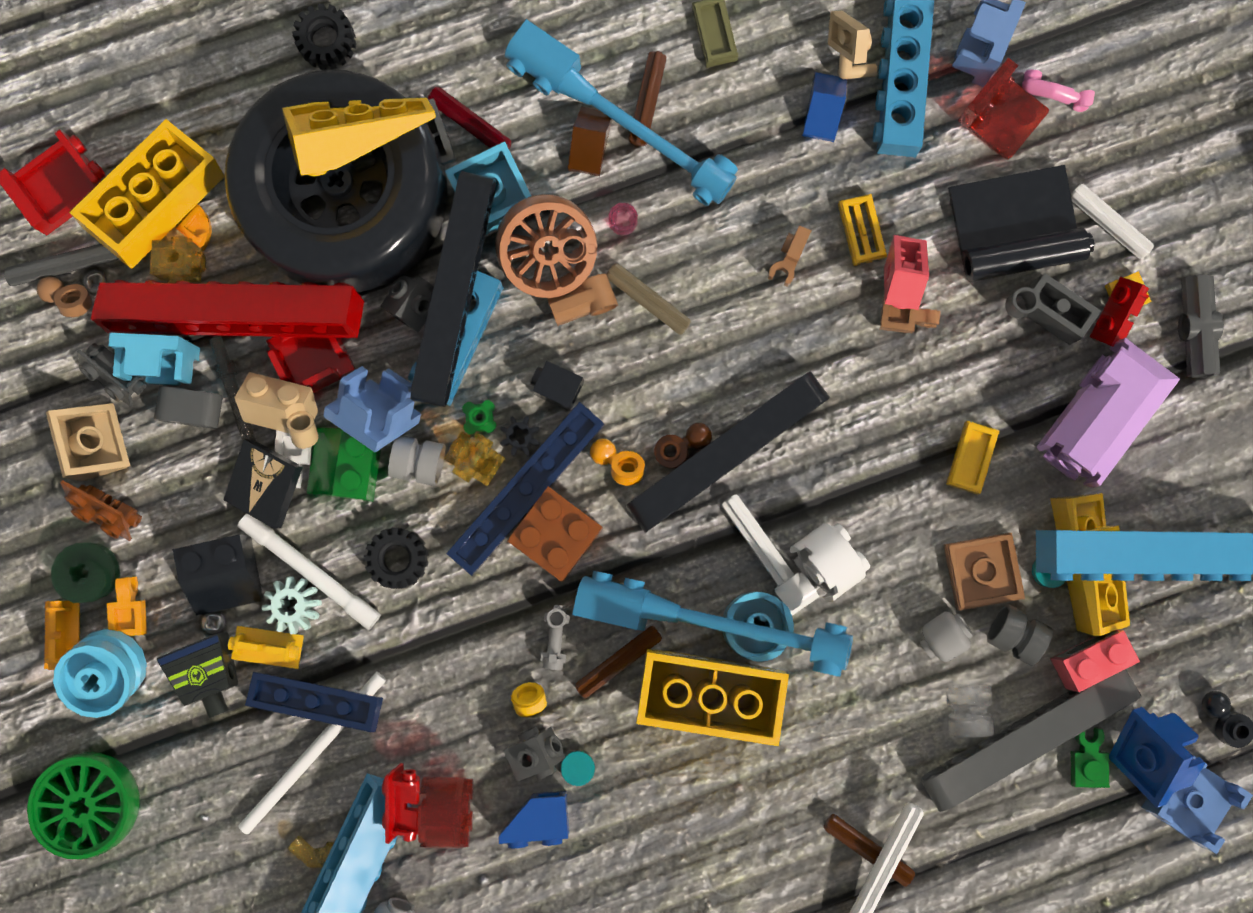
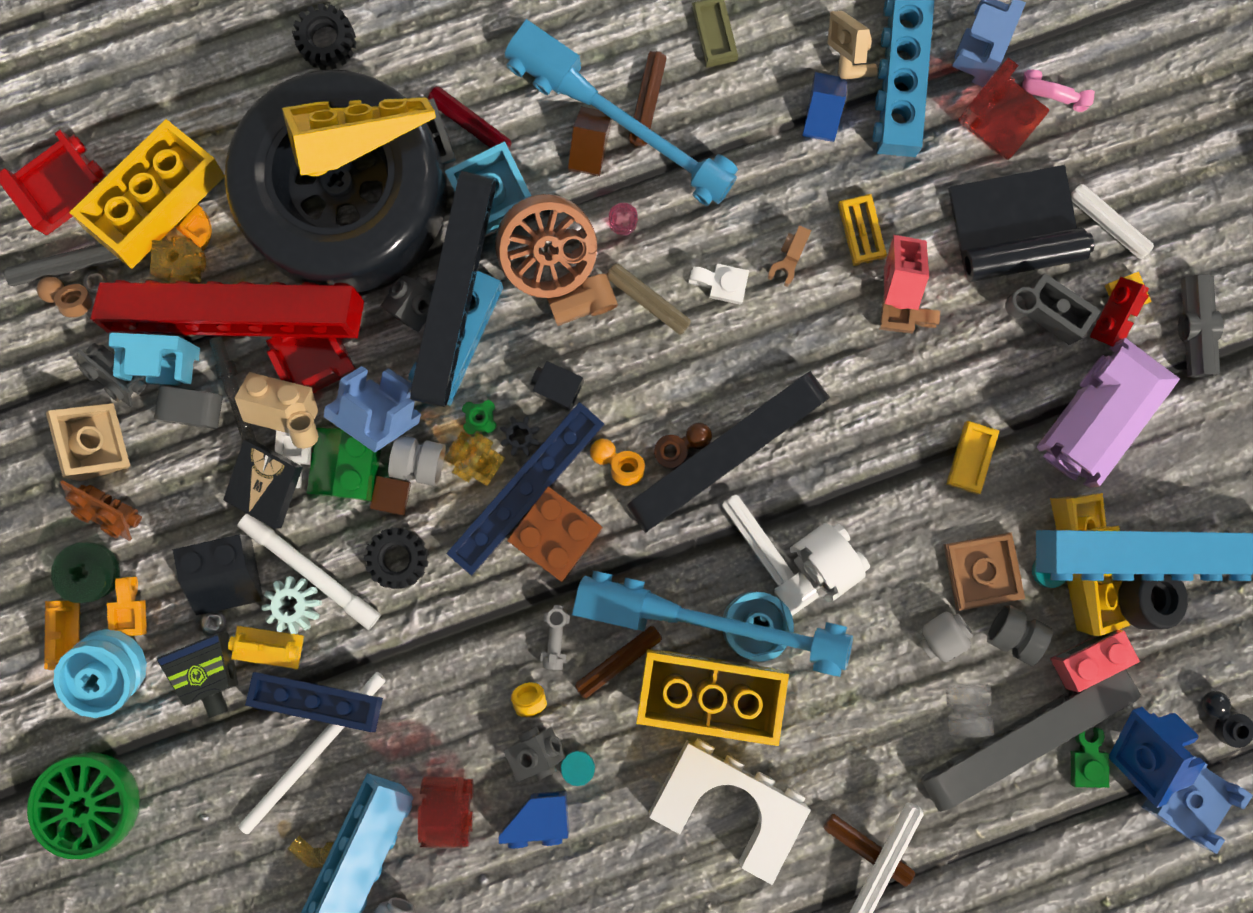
red hinge [382,763,420,844] -> none
none -> reddish brown tile [370,476,411,516]
none -> white arch [649,738,811,885]
none -> white plate [688,264,749,305]
none -> black tyre [1118,574,1188,630]

